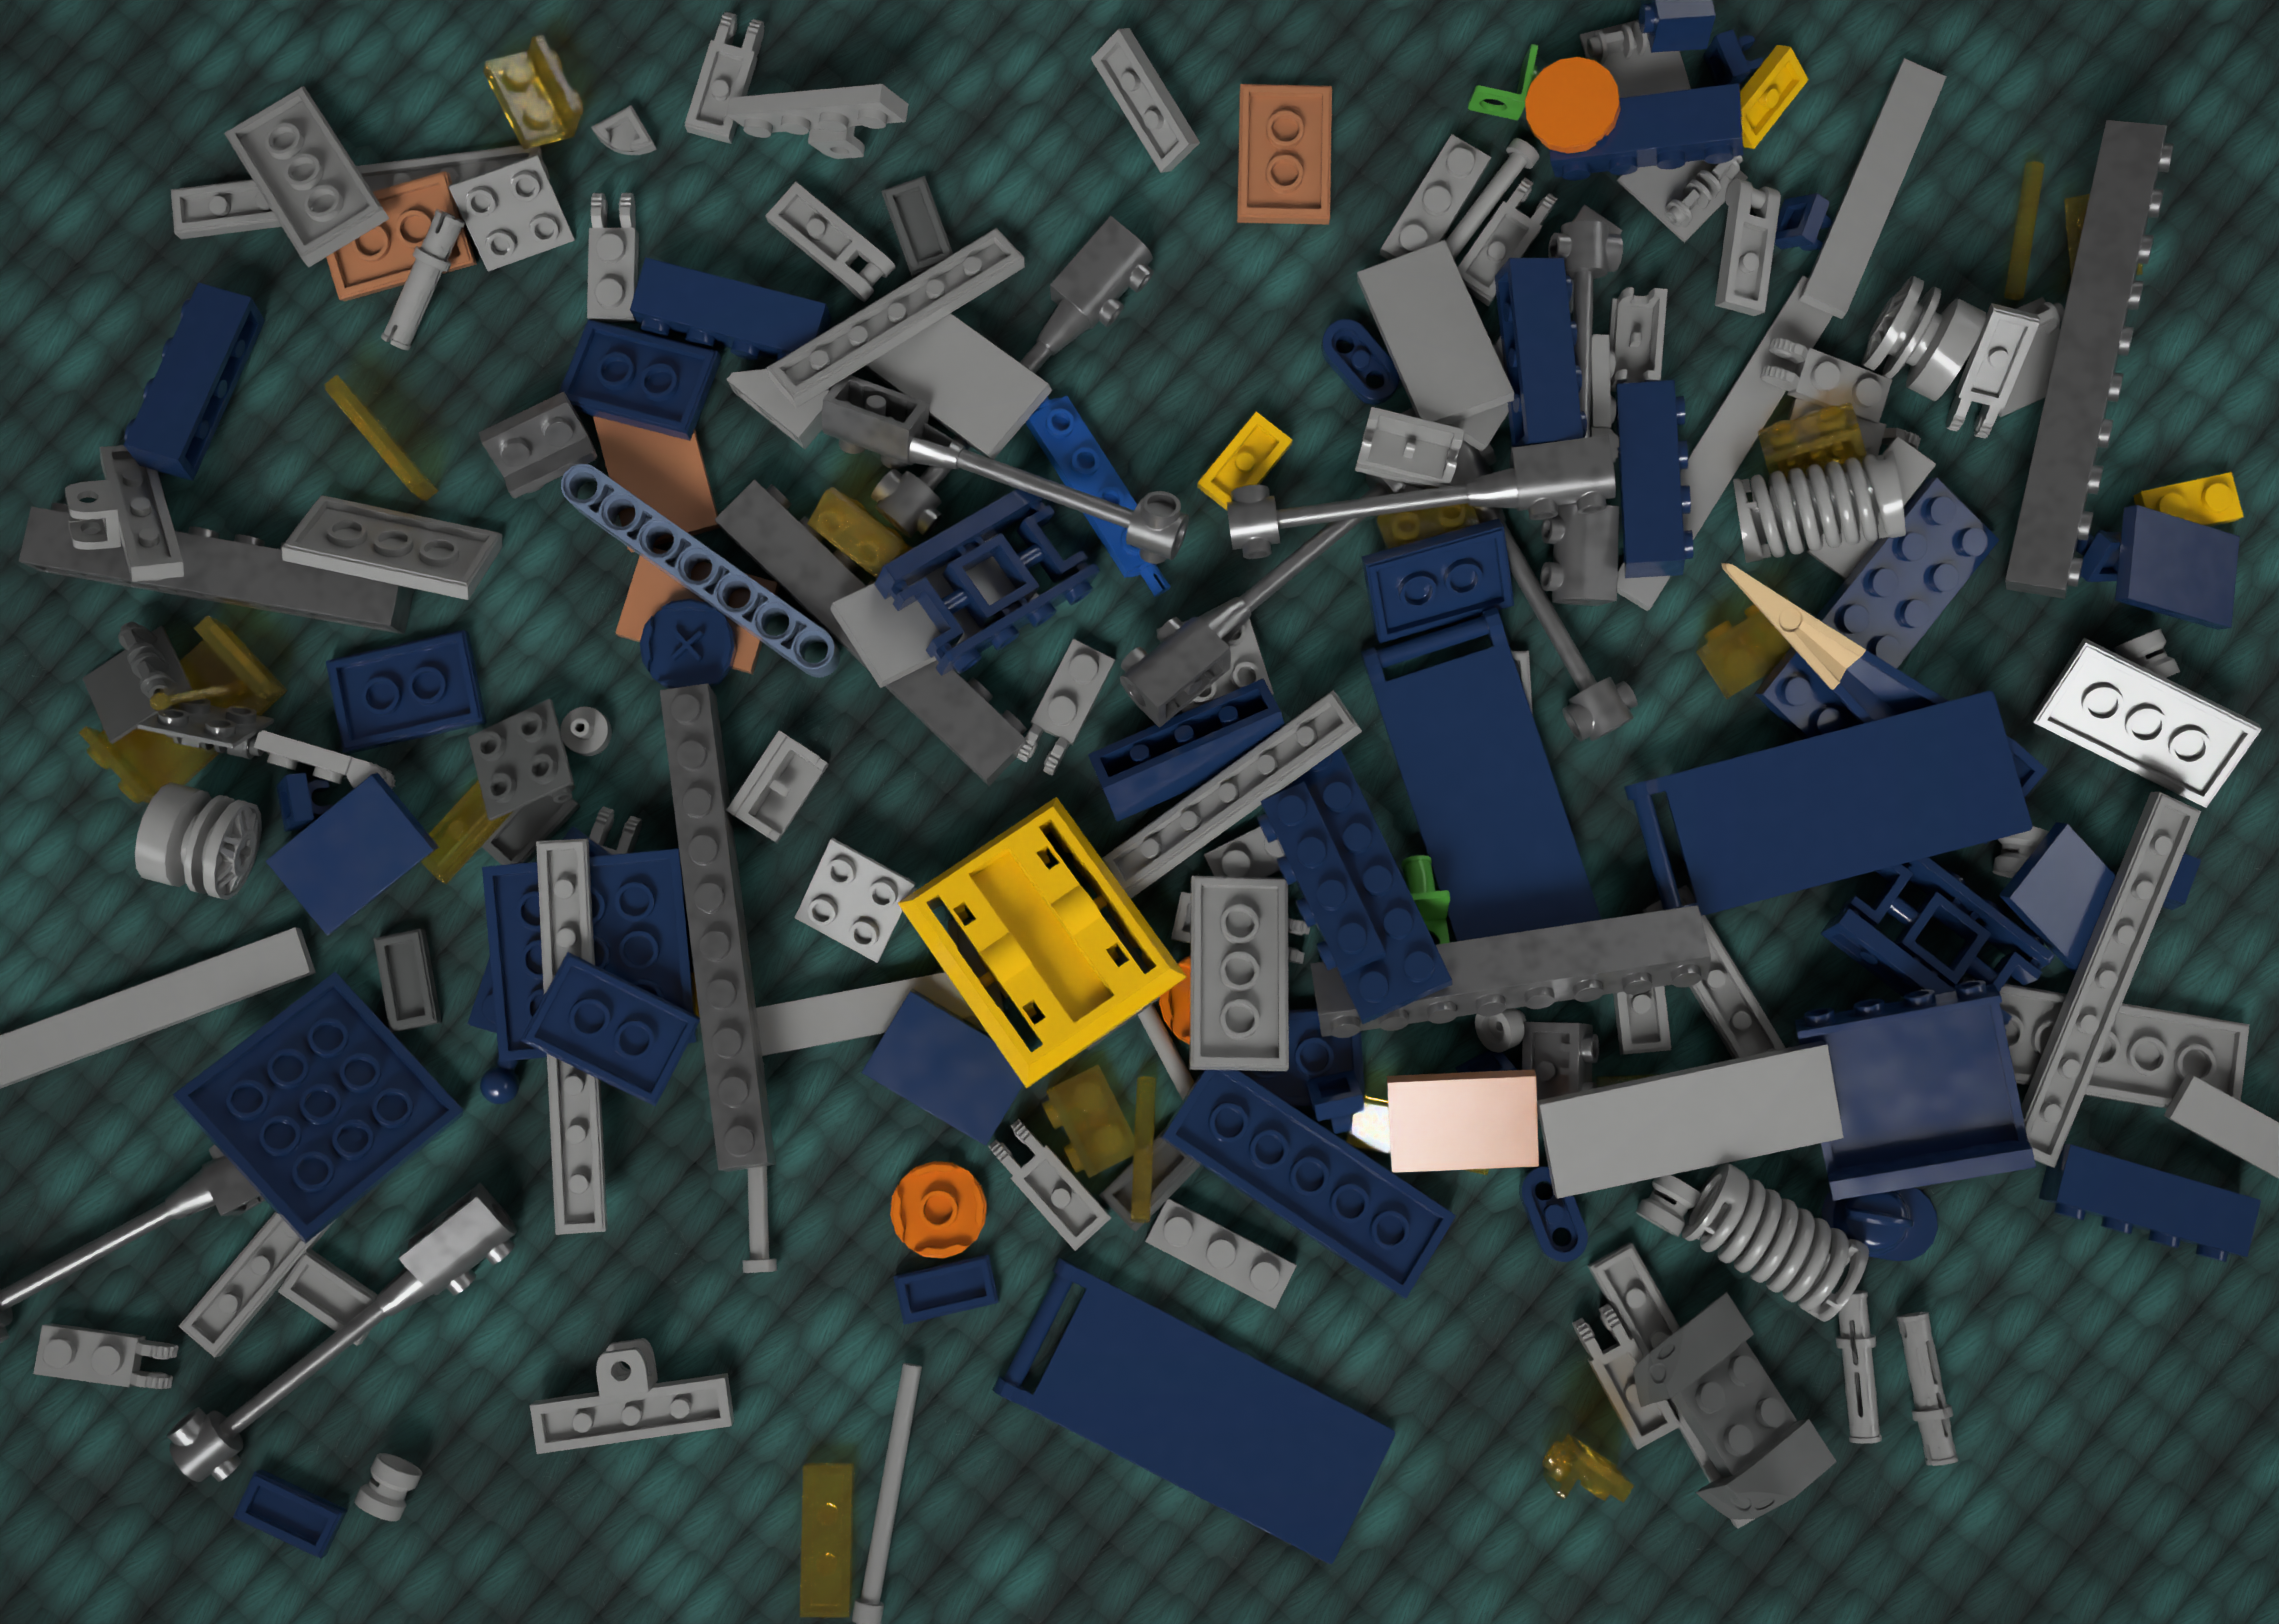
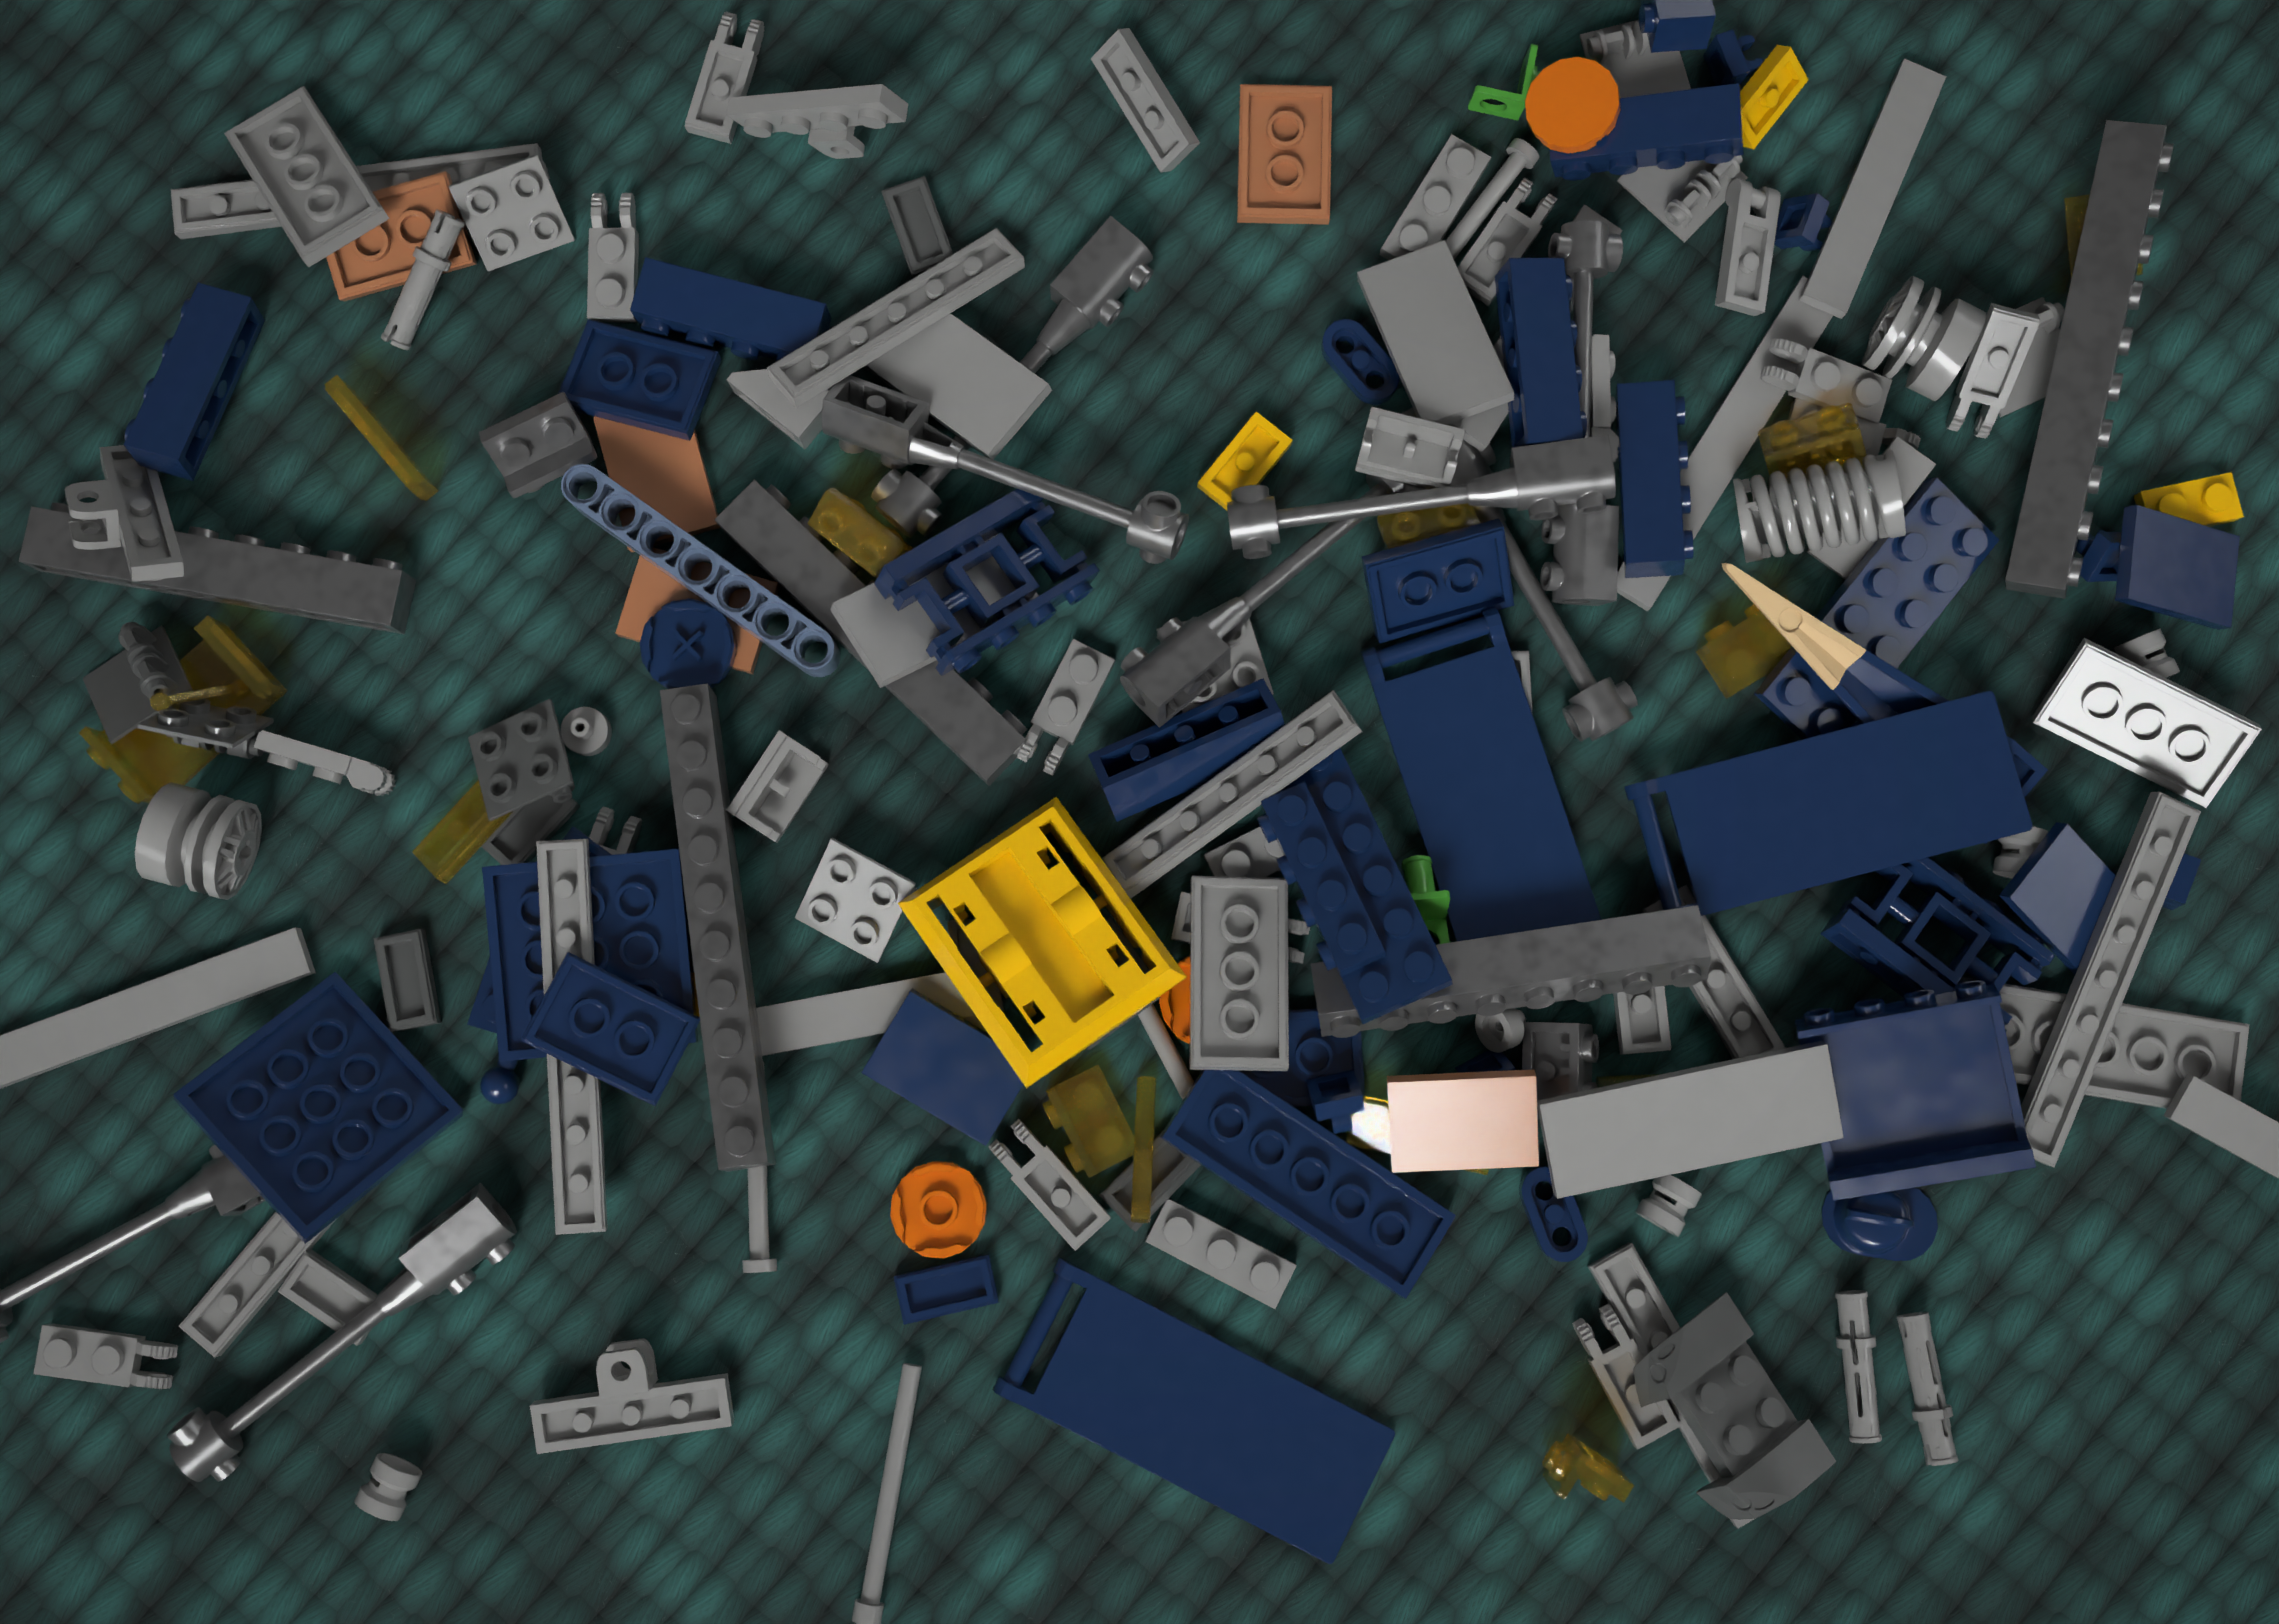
dark blue tile [233,1469,348,1559] -> none
dark blue tile [266,772,439,936] -> none
dark blue tile [276,773,333,831] -> none
light grey tile [281,495,502,600] -> none
dark blue tile [326,630,487,754] -> none
clear yellow bracket [483,35,583,150] -> none
light grey tile [591,105,656,155] -> none
light grey plate [765,182,895,302] -> none
clear yellow tile [800,1463,854,1618] -> none
blue plate [1025,395,1171,597] -> none
light grey hinge [1608,287,1668,392] -> none
light grey piece [1681,1163,1869,1322] -> none
clear yellow bar [2004,161,2045,300] -> none
dark blue brick [2039,1144,2261,1262] -> none

